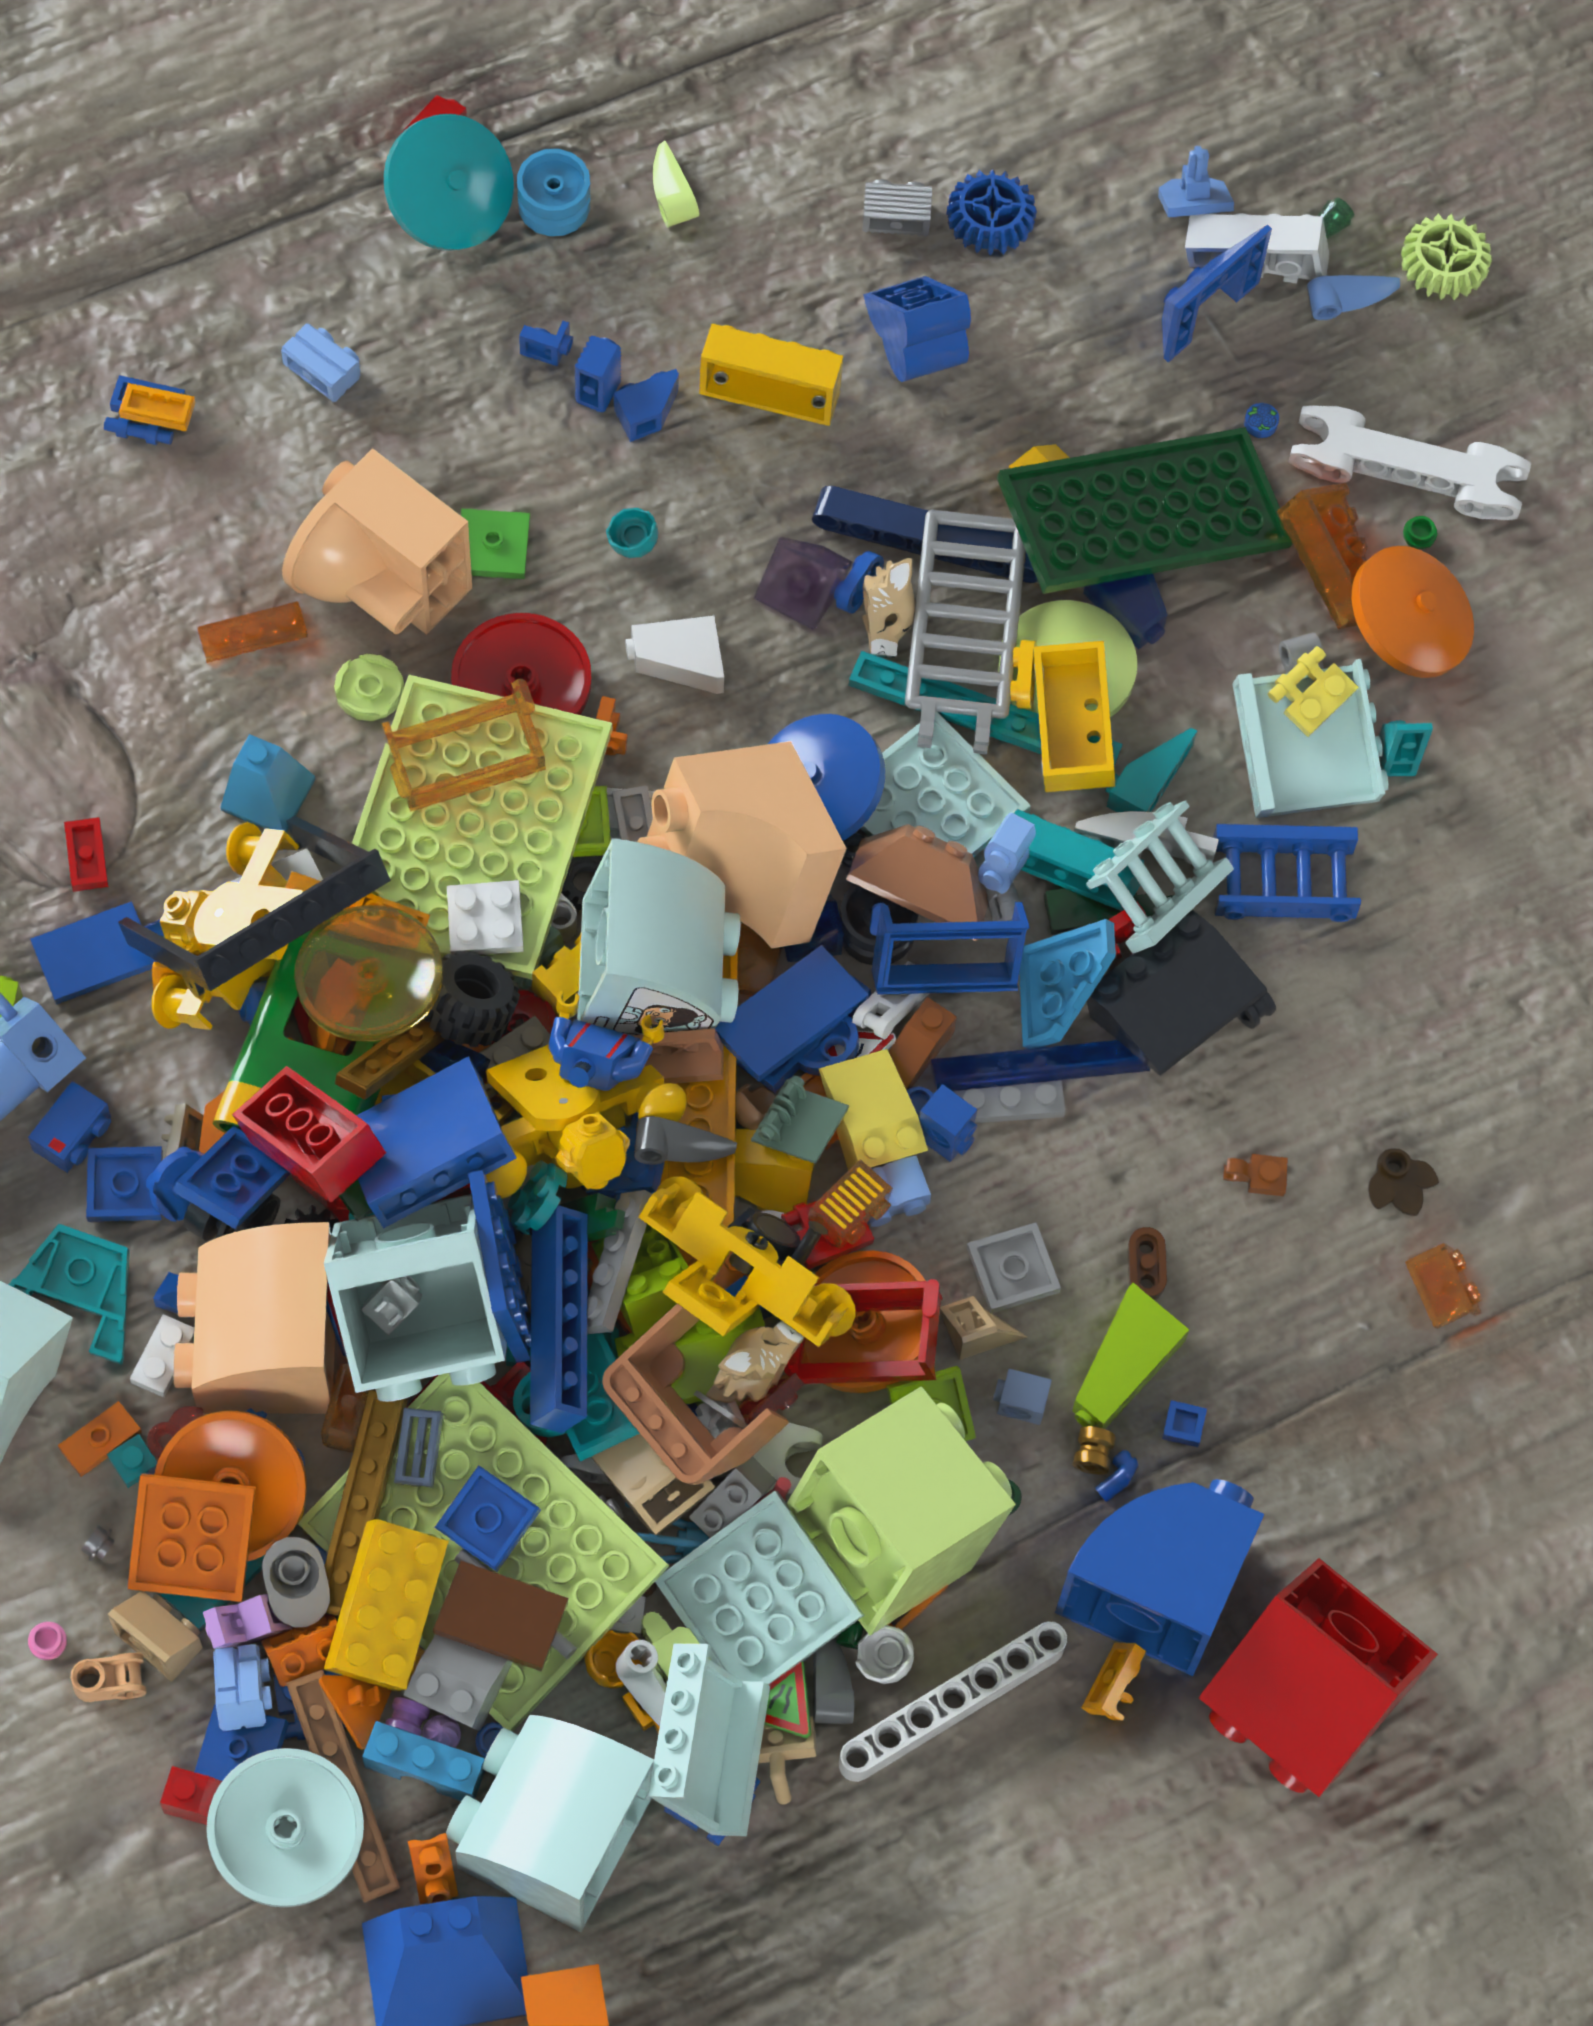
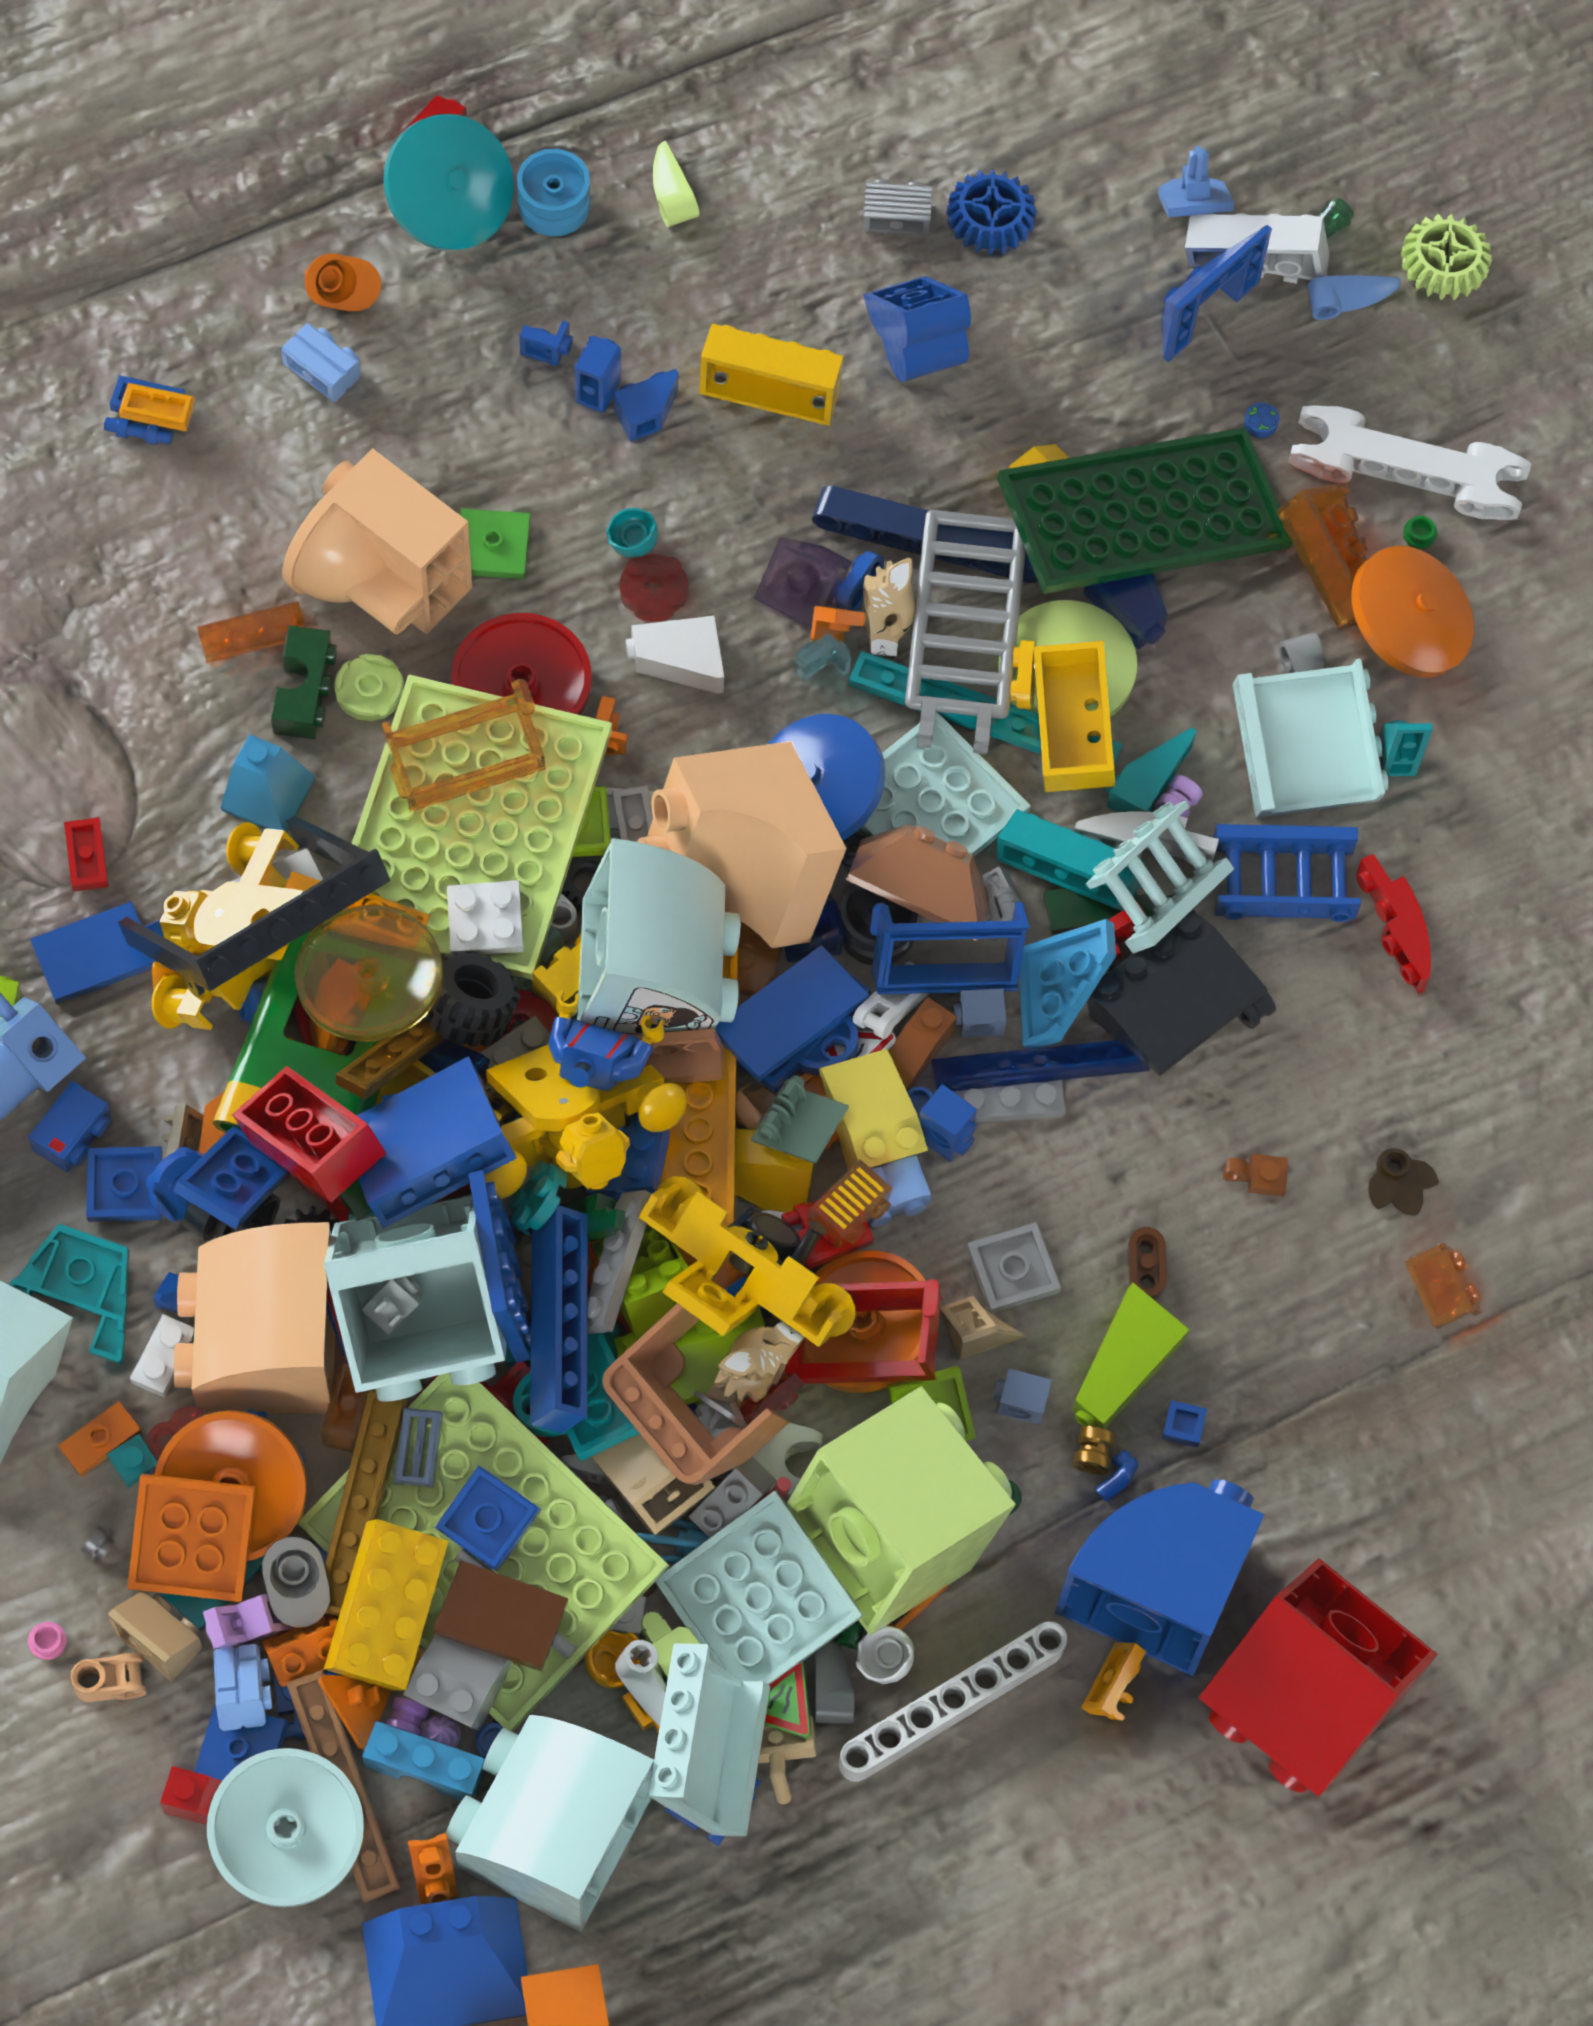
dark grey piece [634,1116,737,1165] -> none
light blue brick [978,813,1036,894] -> none
light yellow plate [1268,646,1359,737] -> none
none -> dark green arch [271,625,337,739]
none -> orange piece [304,253,381,311]
none -> clear red plate [620,554,689,622]
none -> clear light blue bracket [795,632,851,681]
none -> orange bracket [810,606,866,644]
none -> sand blue brick [953,989,1007,1038]
none -> lavender wheel [1155,775,1203,818]
none -> red slope [1356,854,1431,994]

